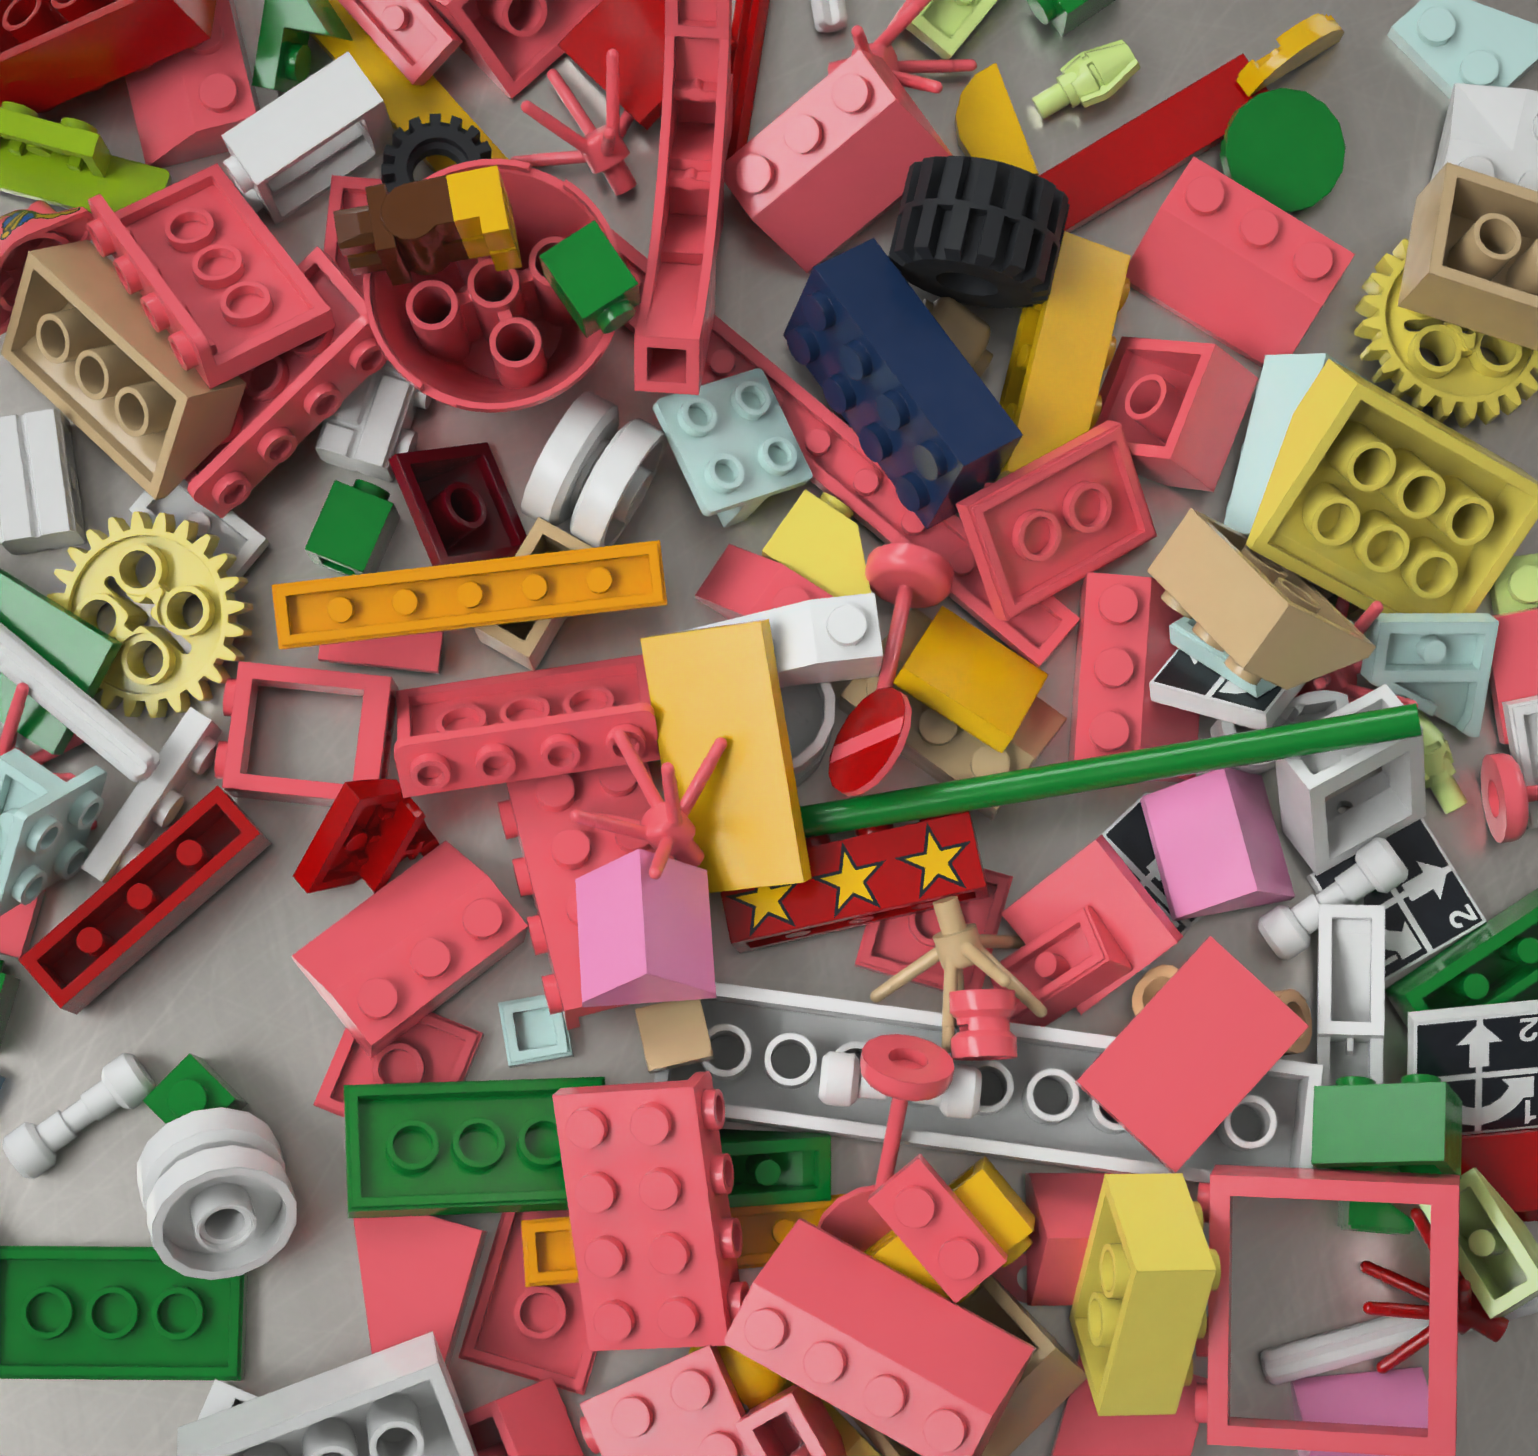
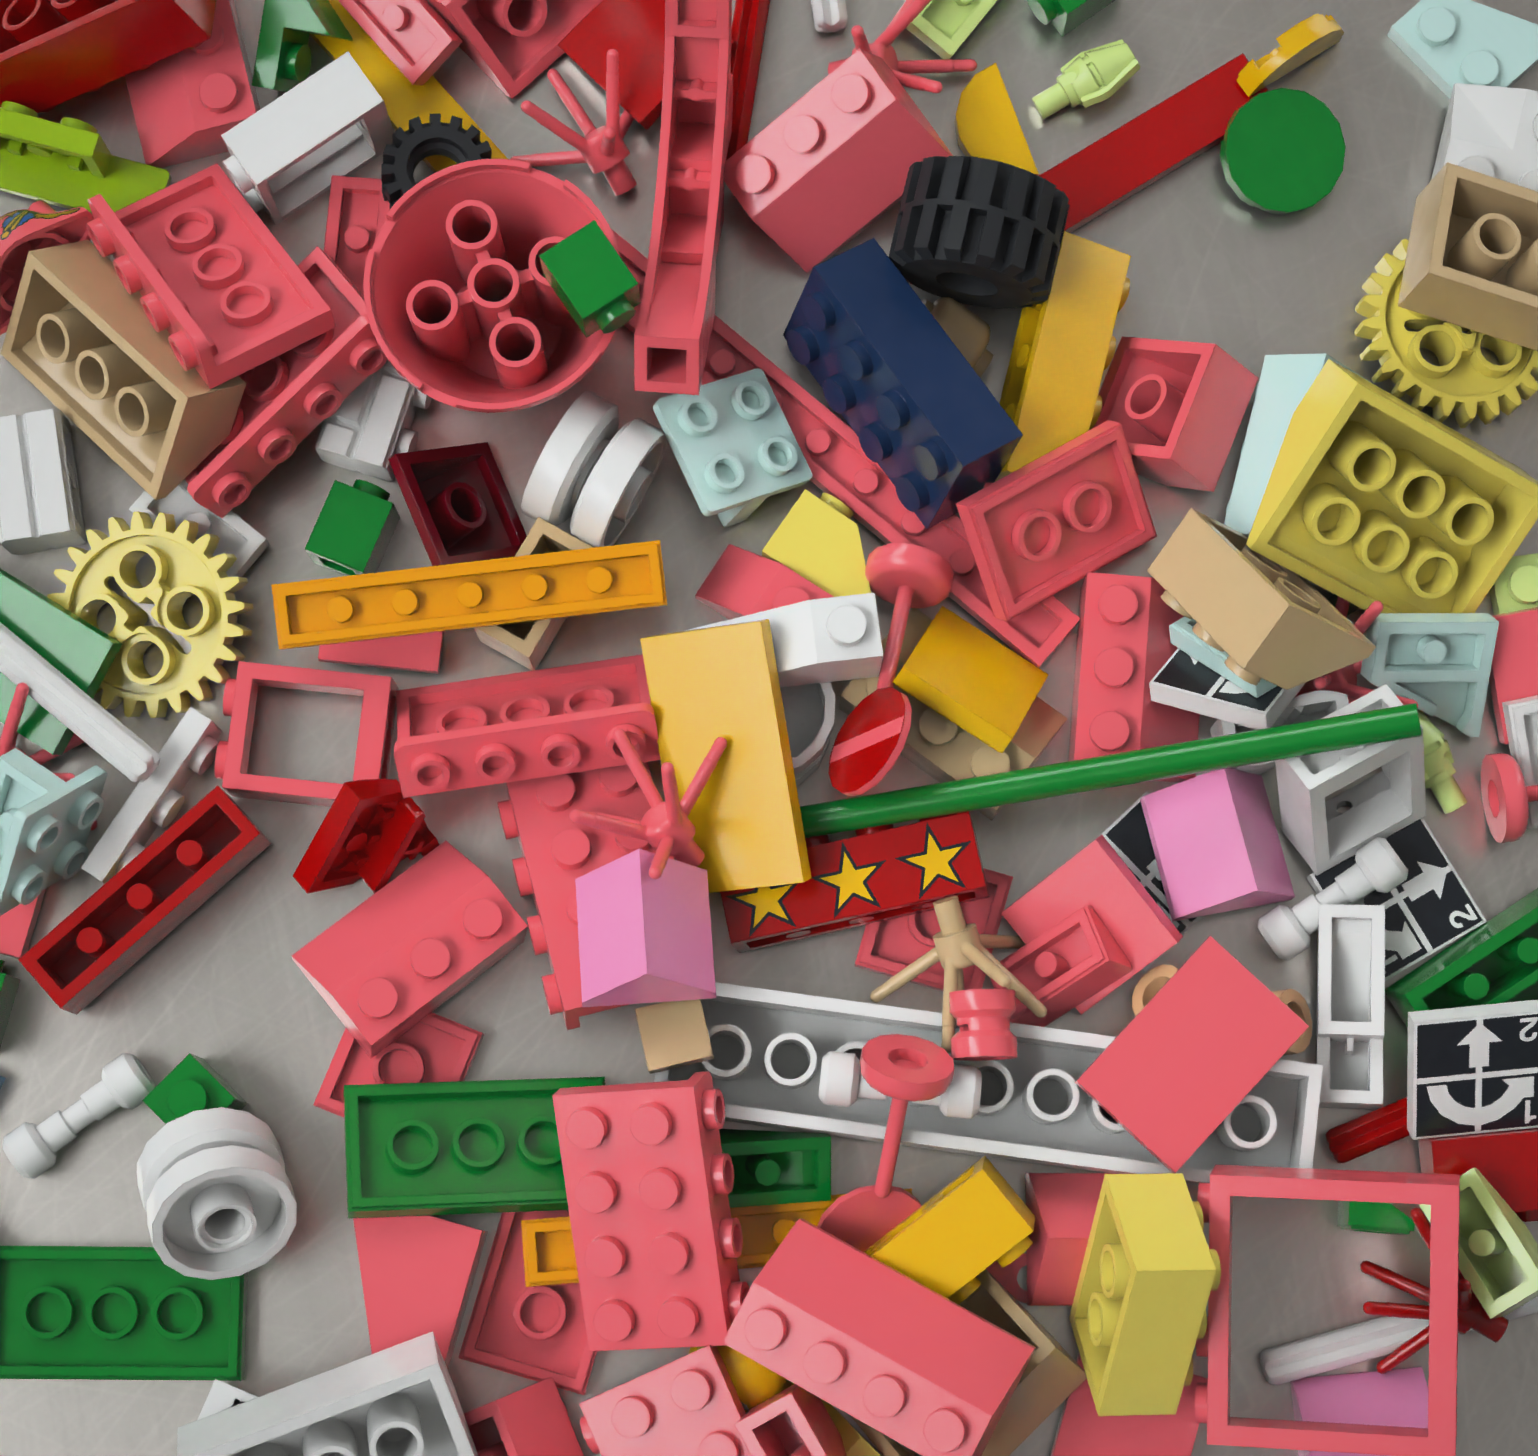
reddish brown hips [333,165,522,286] -> none
light aqua tile [498,994,574,1068] -> none
coral plate [868,1153,1008,1304] -> none
coral slope [1126,156,1355,367] -> none
brick [1311,1074,1462,1179] -> none

